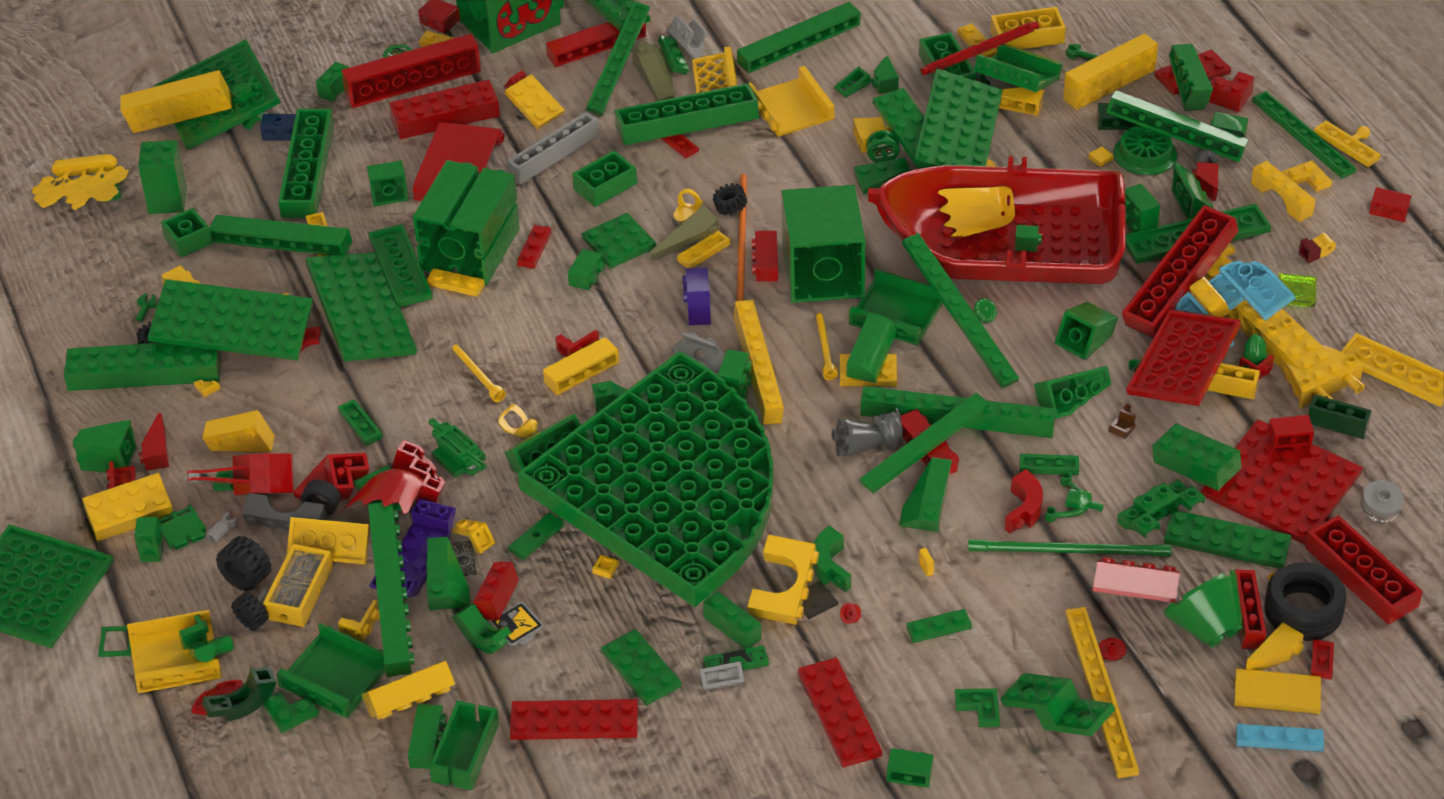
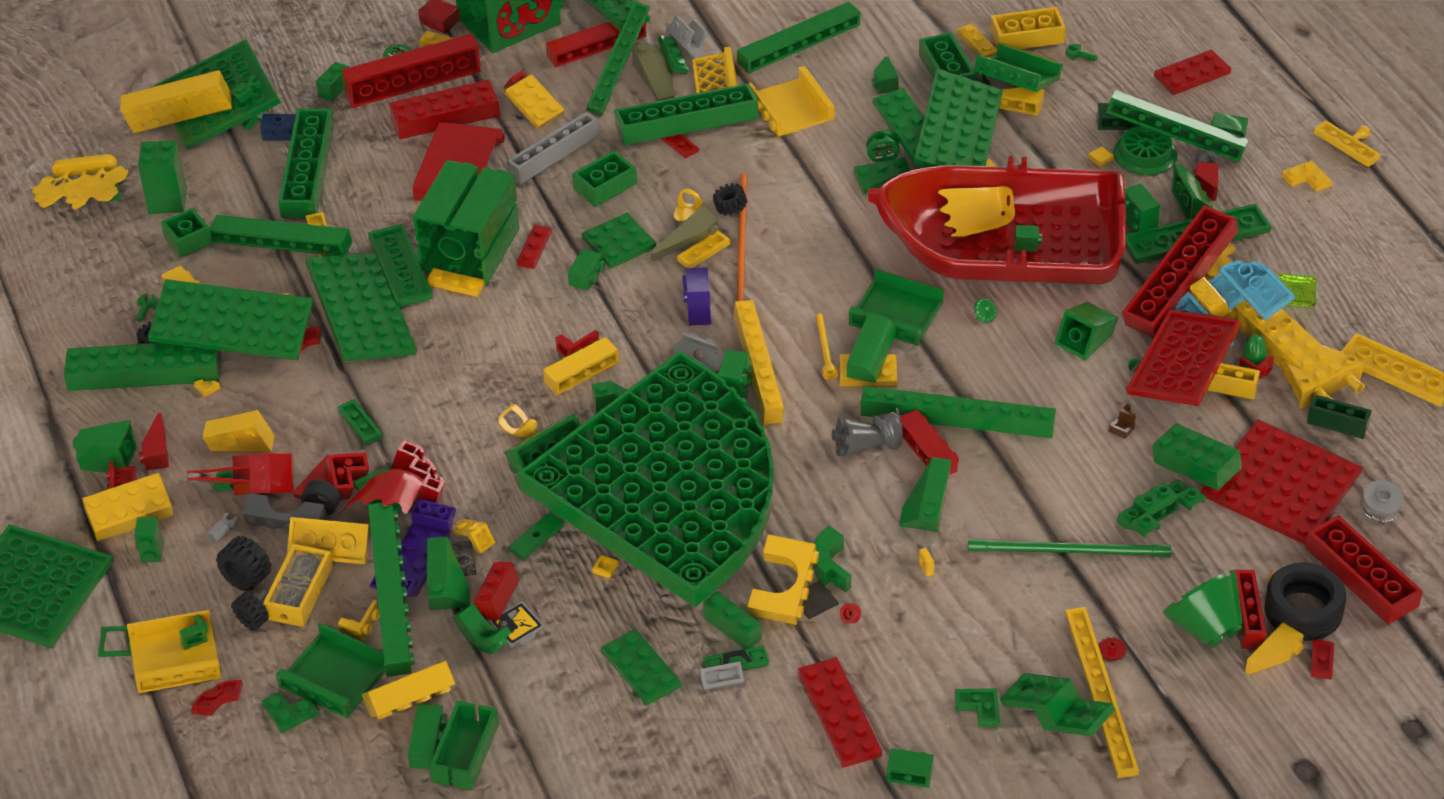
green plate [158,504,206,550] -> none
green brick [188,635,234,662] -> none
dark green arch [202,667,277,721] -> none
green brick [367,160,409,207] -> none
green piece [428,417,487,478] -> none
yellow piece [452,344,506,403] -> none
red plate [510,699,638,740] -> none
red brick [752,230,778,282] -> none
green brick [781,185,865,303] -> none
green slope [834,66,872,98] -> none
yellow torso [853,117,892,153] -> none
green tile [860,392,990,494] -> none
green plate [902,233,1019,389] -> none
green plate [906,609,972,643] -> none
red piece [920,21,1039,76] -> none
red arch [1005,469,1043,534] -> none
green plate [1019,454,1079,475] -> none
green wedge [1034,365,1111,419] -> none
green piece [1045,471,1104,523] -> none
yellow brick [1063,33,1158,110] -> none
slope [1093,557,1180,603] -> none
green plate [1164,510,1292,569] -> none
green wedge [1168,44,1213,111] -> none
red brick [1209,72,1255,112] -> none
yellow tile [1234,668,1321,714] -> none
medium azure plate [1236,724,1324,752] -> none
yellow arch [1251,160,1316,223] -> none
green tile [1252,91,1357,179] -> none
red brick [1268,415,1314,449] -> none
leg [1298,233,1336,263] -> none
red brick [1369,187,1412,222] -> none

